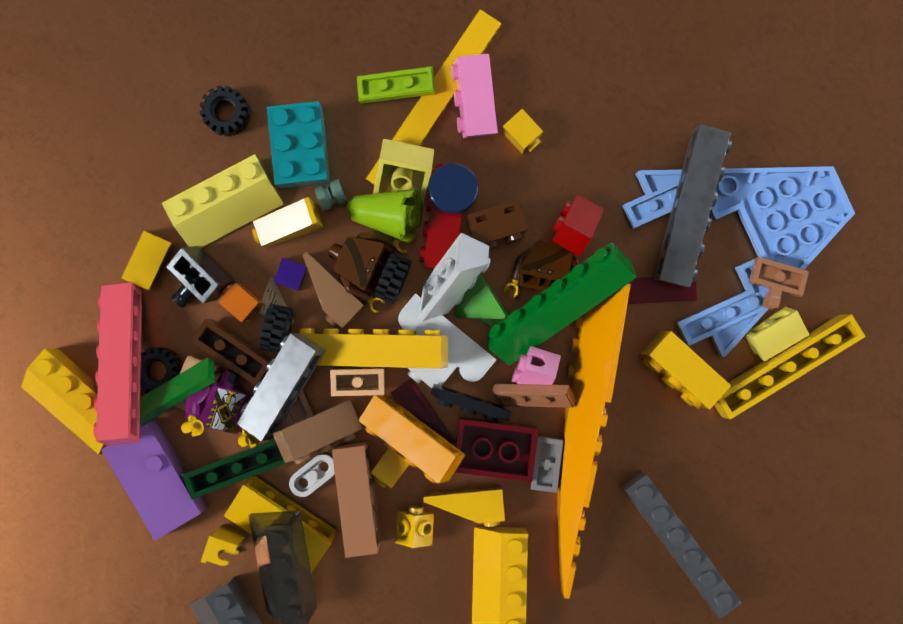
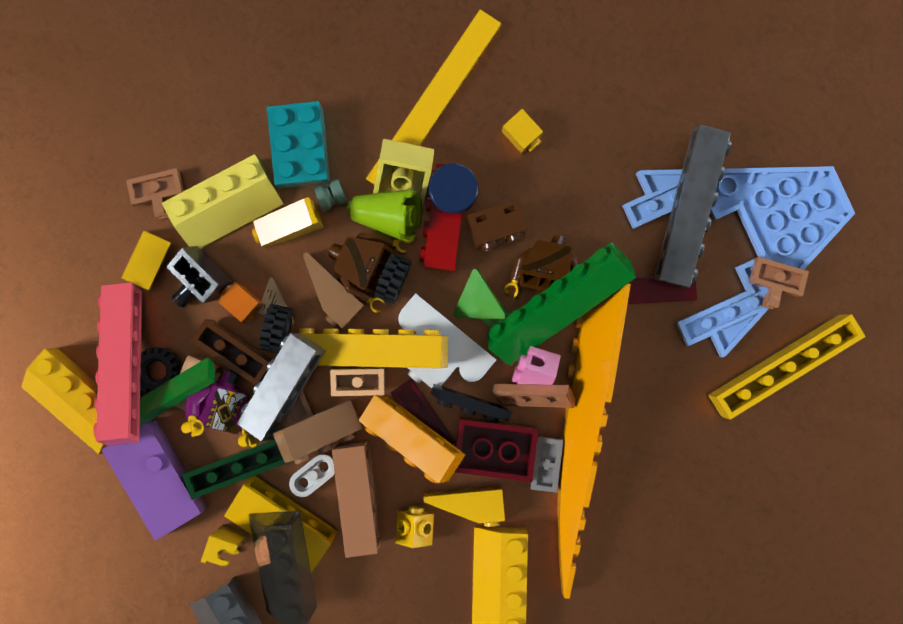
black tyre [200,86,250,136] -> none
dark purple tile [274,258,307,291] -> none
lime tile [357,66,436,104] -> none
yellow brick [371,449,409,488] -> none
white slope [418,233,490,321] -> none
bright pink brick [451,54,498,139] -> none
red brick [552,194,604,256] -> none
flat silver brick [620,470,742,619] -> none
yellow brick [639,331,731,410] -> none
light yellow hinge [744,307,809,361] -> none
none -> nougat plate [126,168,184,220]

